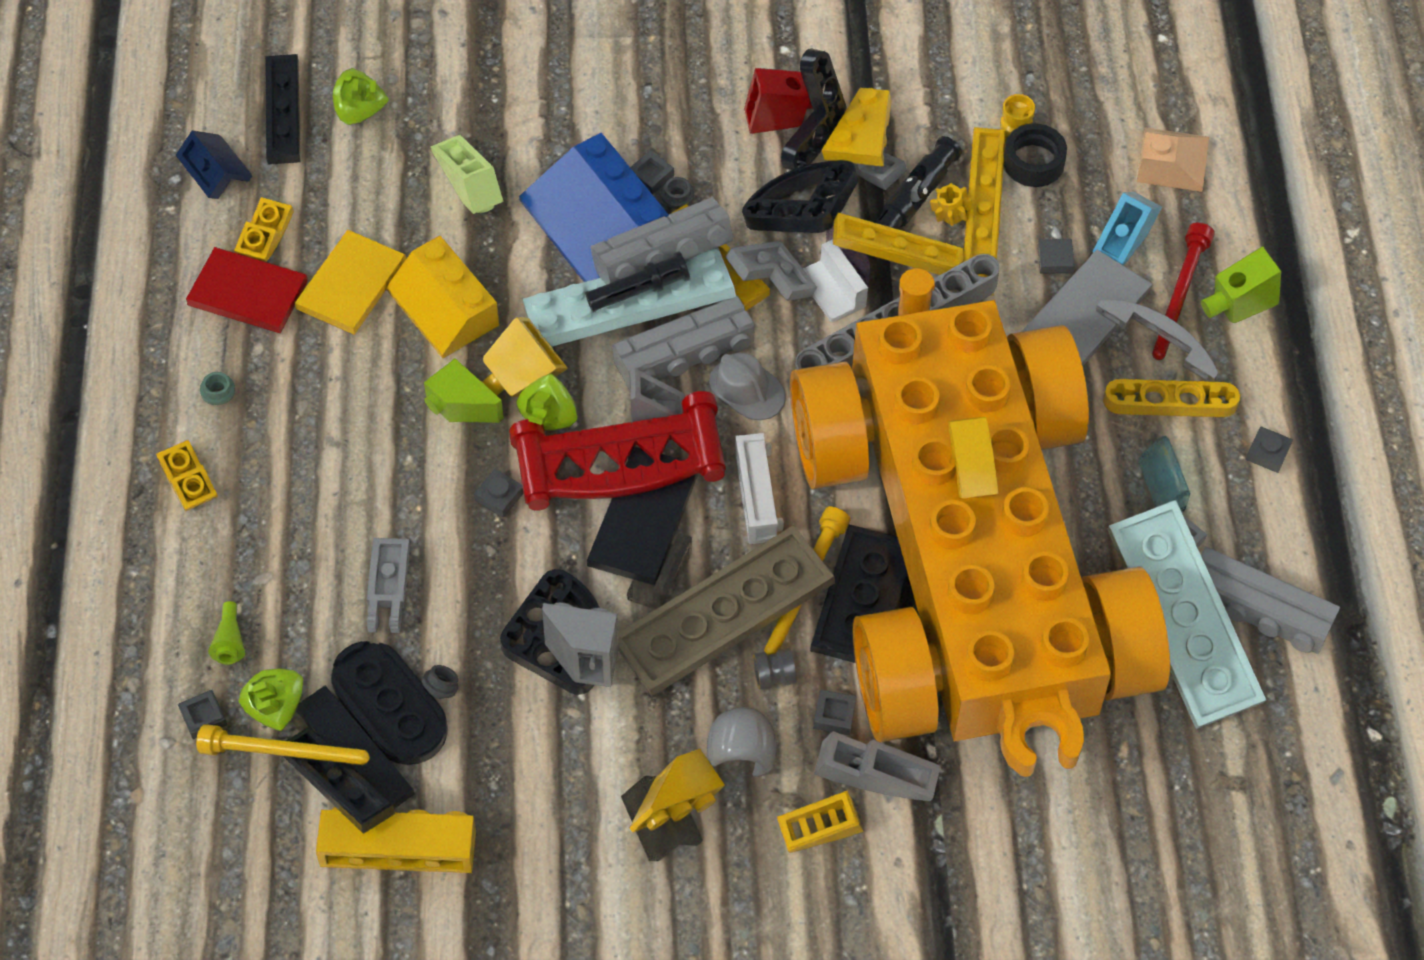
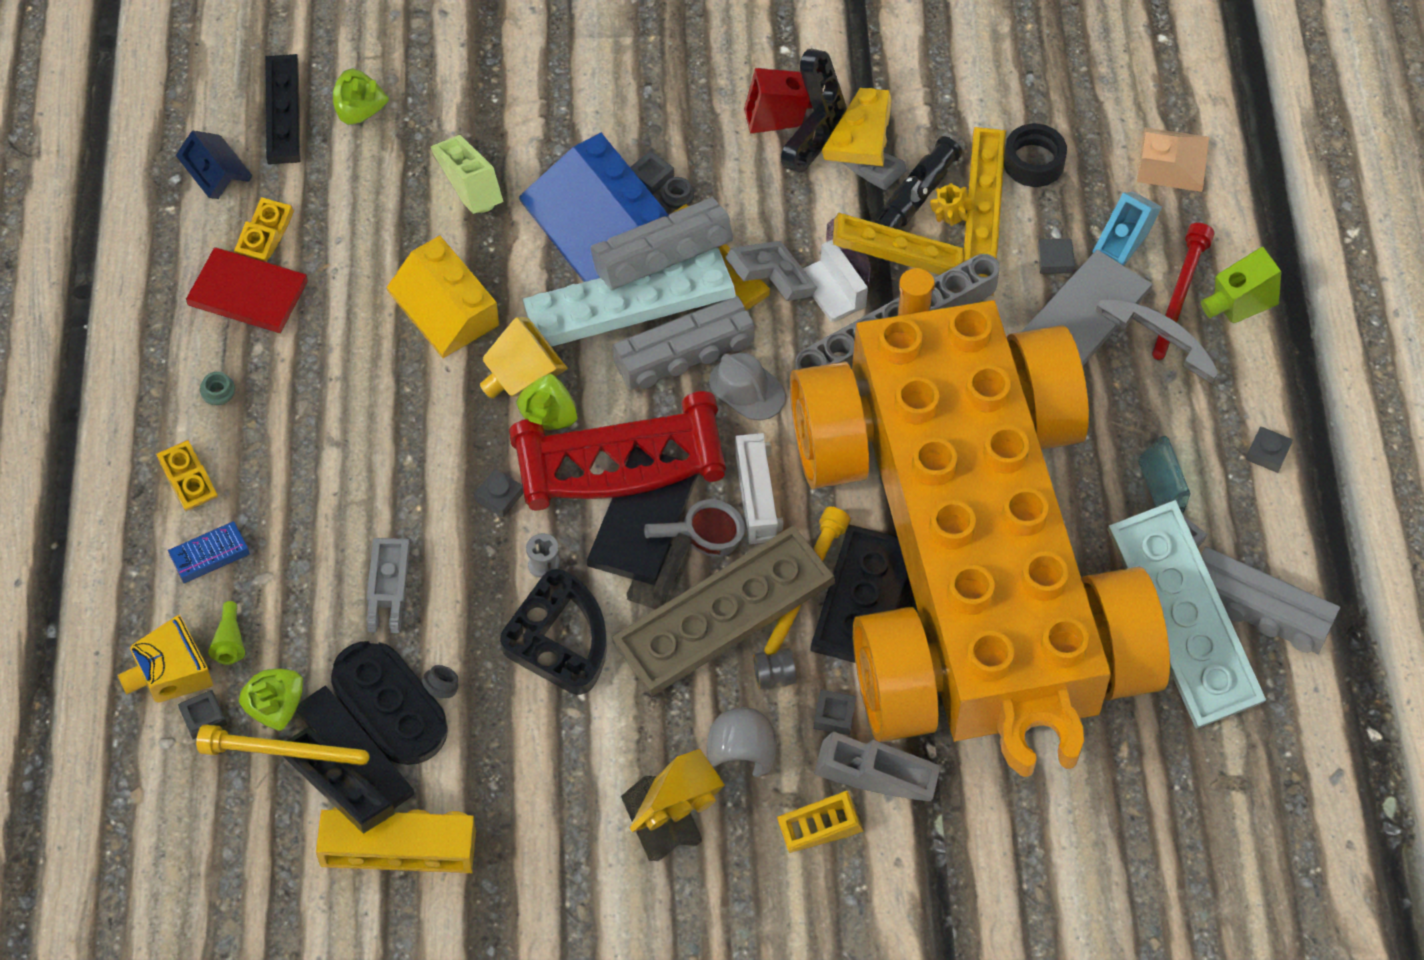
yellow tile [295,229,406,335] -> none
lime slope [424,358,504,423] -> none
light grey slope [542,603,619,687] -> none
black pin [585,251,690,313] -> none
light grey slope [630,368,685,422] -> none
black beam [742,160,858,233] -> none
yellow slope [948,417,998,498] -> none
yellow wheel [1000,94,1035,138] -> none
yellow beam [1103,379,1240,417] -> none
none -> yellow torso [117,615,214,703]
none -> blue tile [168,521,250,584]
none -> light grey bush [526,533,560,577]
none -> piece [644,499,745,557]

